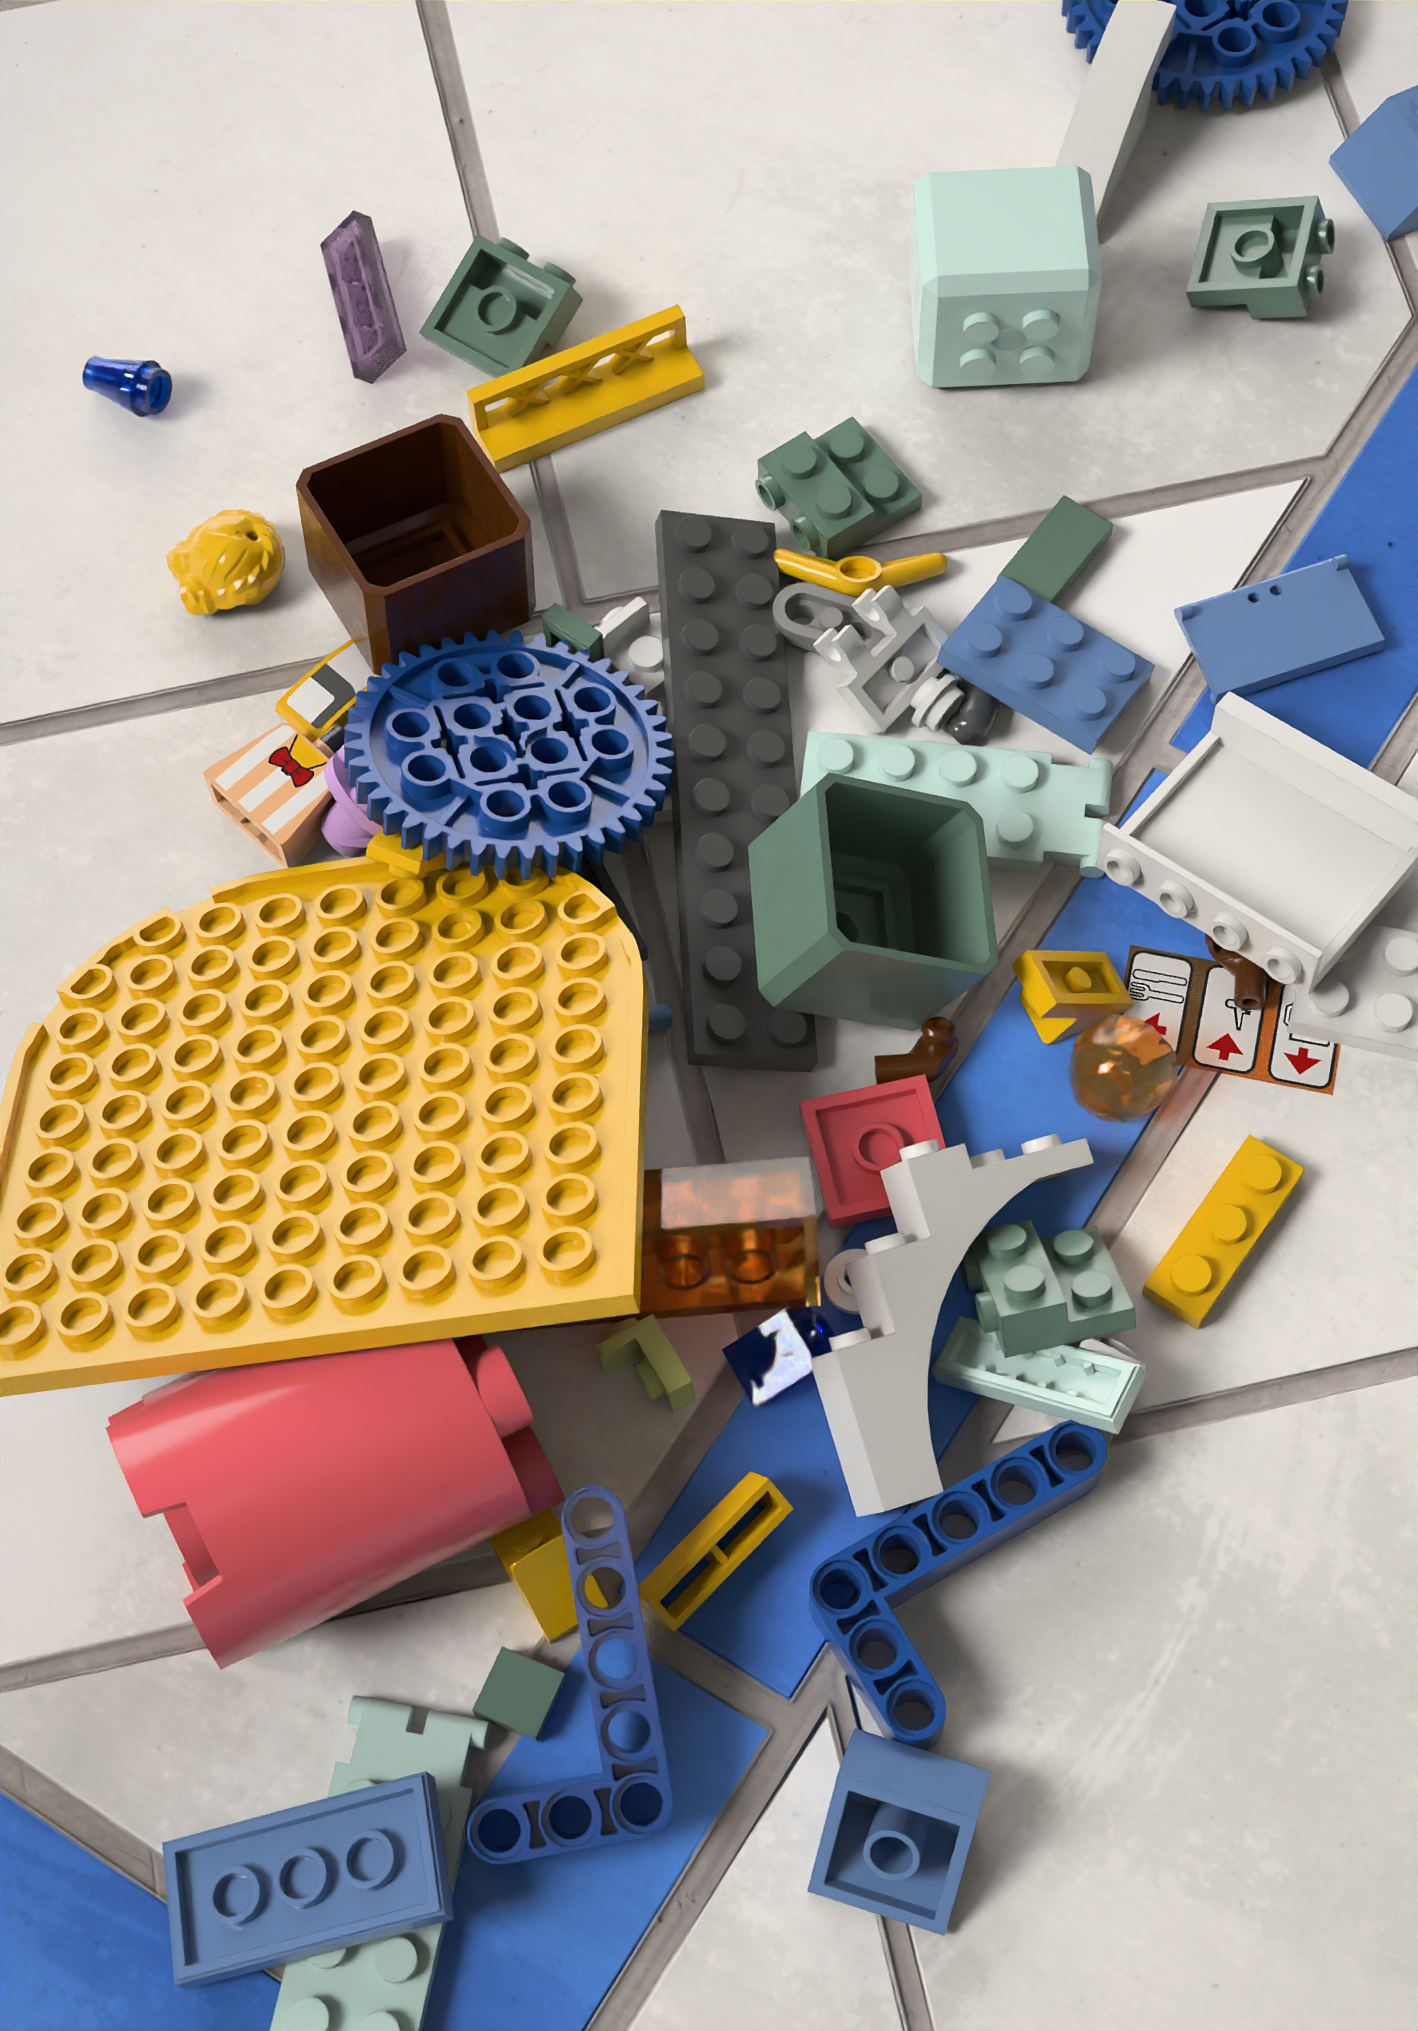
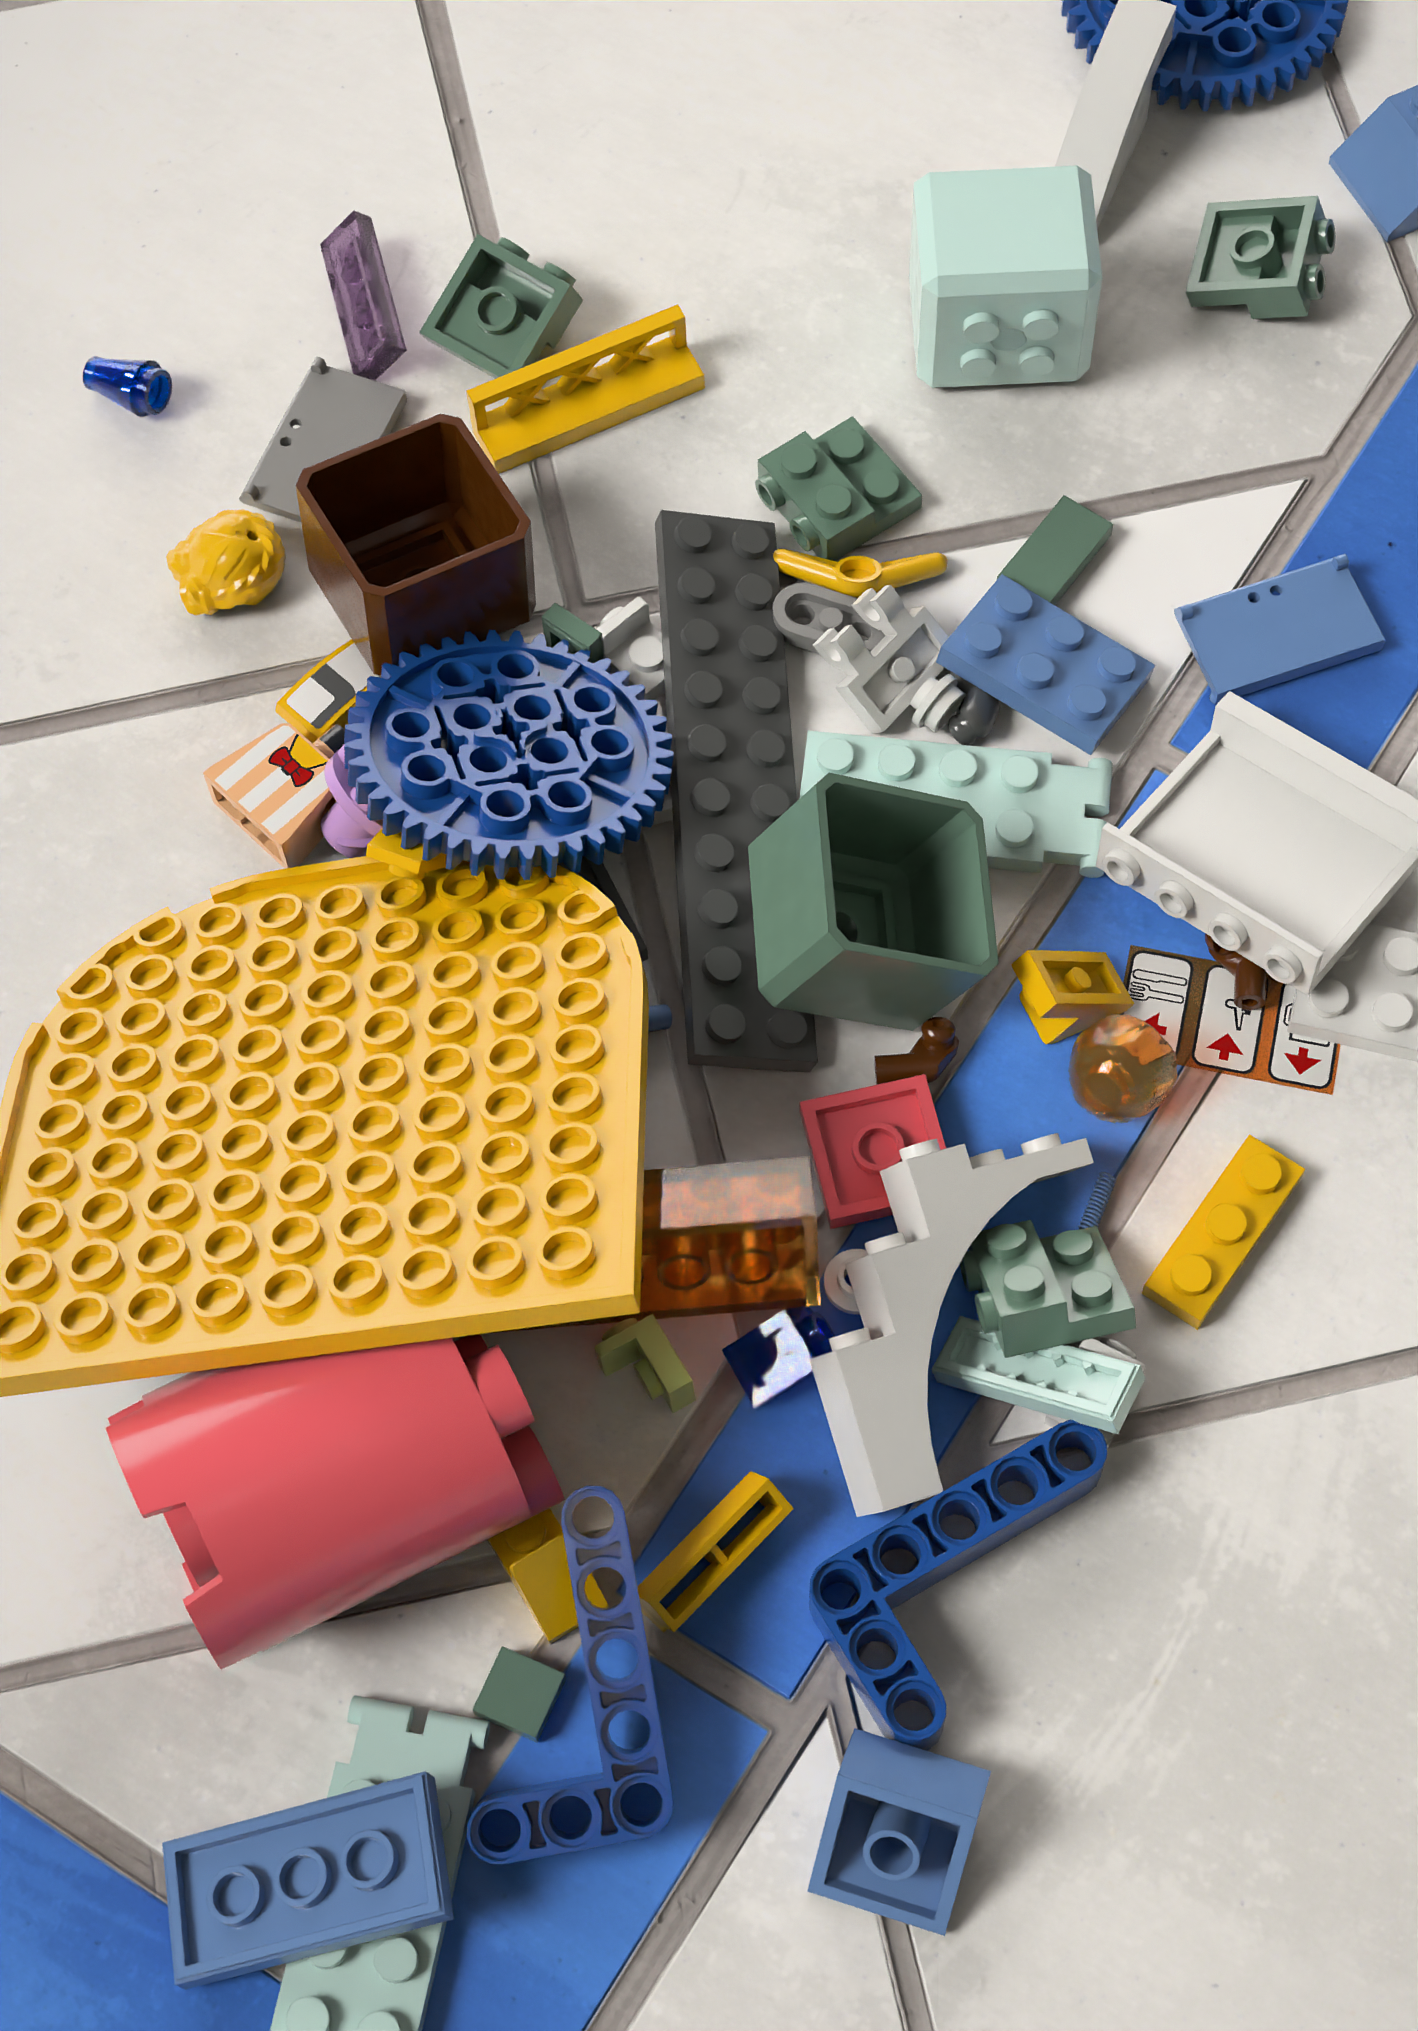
none -> light grey door [239,357,407,522]
none -> medium blue leg [1078,1172,1116,1229]

